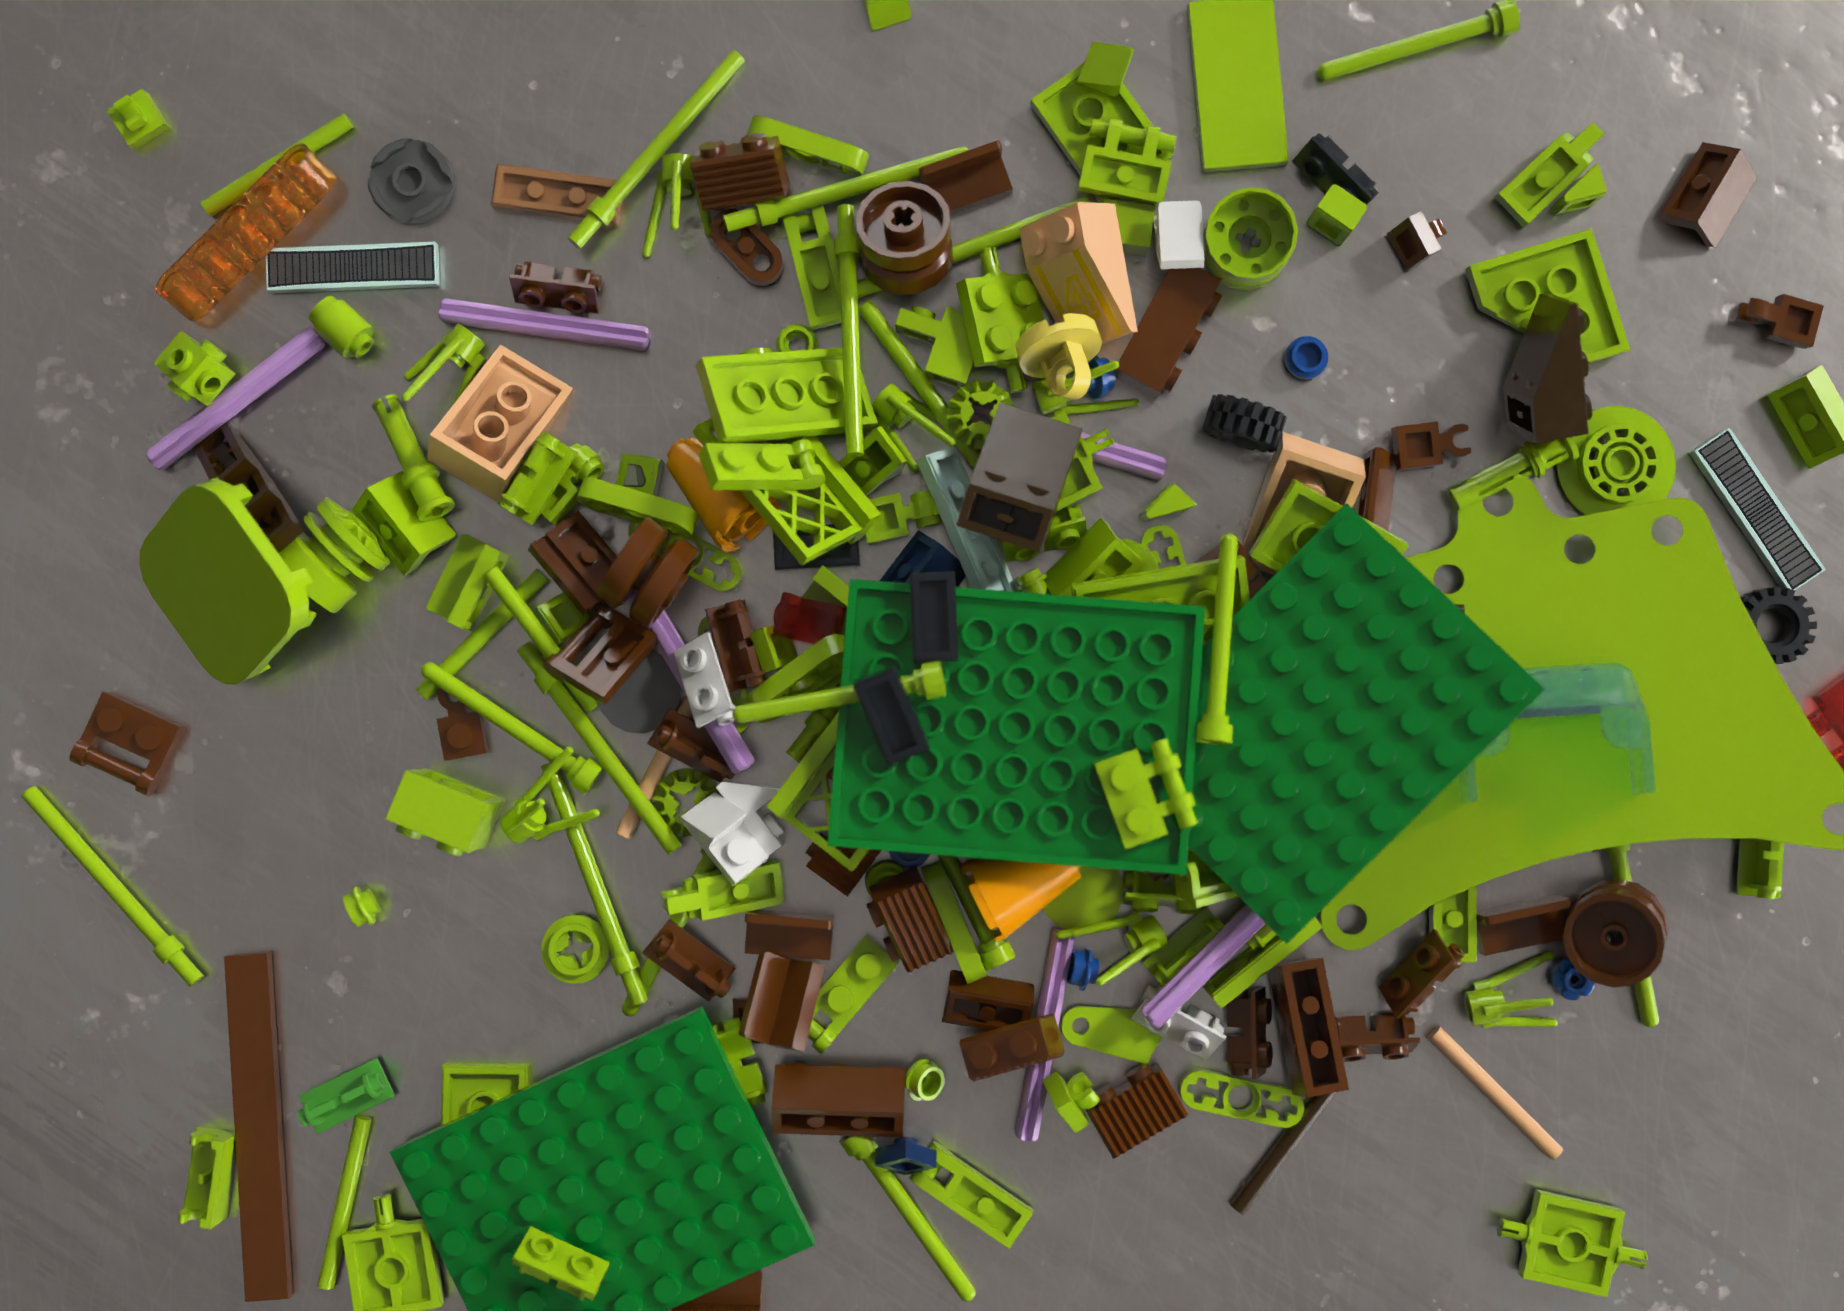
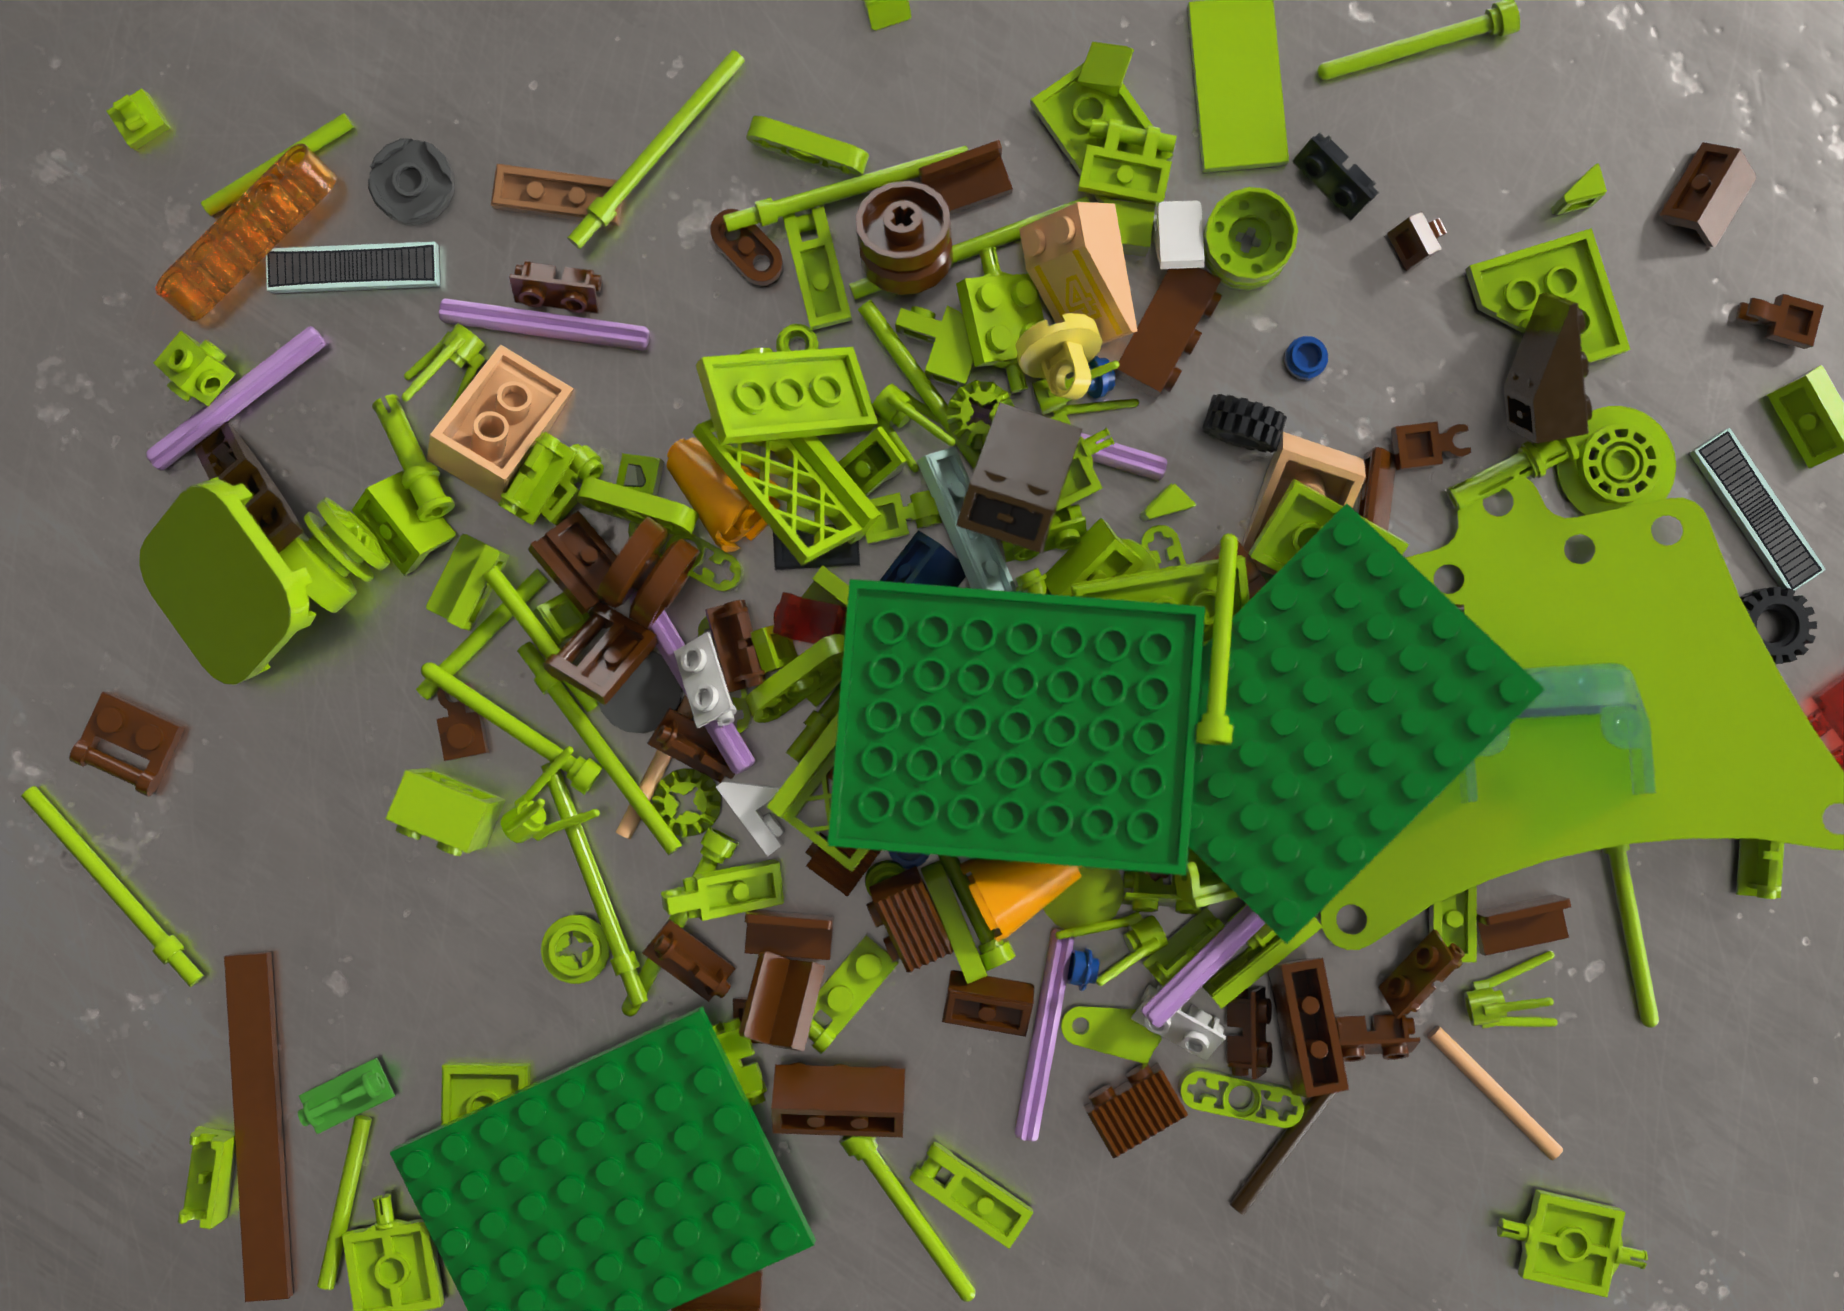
lime brick [309,296,374,359] -> none
lime plate [343,886,381,927] -> none
lime hinge [512,1227,610,1301] -> none
lime plant [642,153,712,258] -> none
white slope [680,792,769,886] -> none
reddish brown brick [690,133,790,211] -> none
lime plate [699,439,826,490] -> none
lime piece [732,661,946,723] -> none
lime bar [834,204,864,457] -> none
black tile [853,664,930,765] -> none
plate [875,1137,937,1175] -> none
lime plate [905,1059,945,1101] -> none
black tile [910,571,959,663] -> none
reddish brown brick [960,1013,1065,1082] -> none
lime tile [1042,1071,1100,1133] -> none
lime plate [1094,738,1198,849] -> none
lime slope [1306,184,1367,246] -> none
lime hinge [1494,122,1605,228] -> none
blue plate [1552,958,1595,1001] -> none
reddish brown wheel [1563,879,1669,988] -> none

